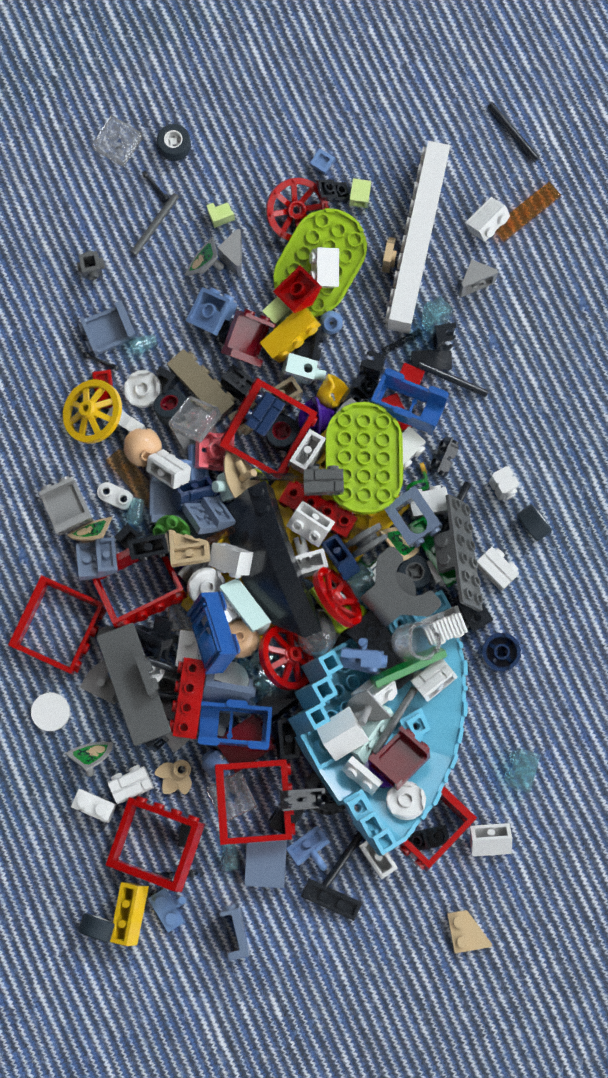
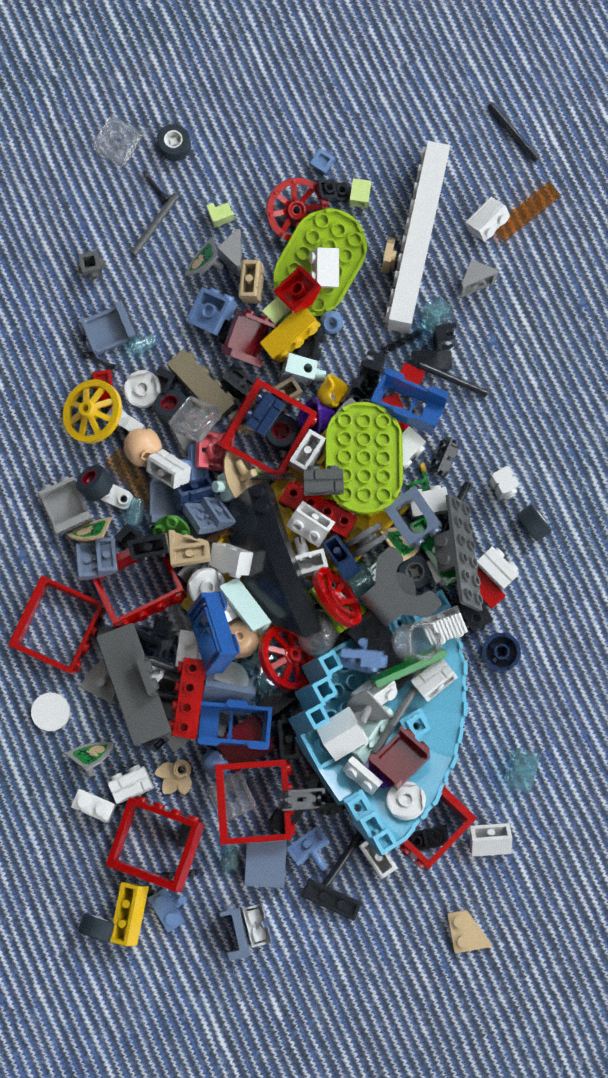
none -> black wheel [76,464,114,502]
none -> tan brick [238,260,265,304]
none -> white piece [242,903,272,948]
none -> red tile [477,568,506,609]

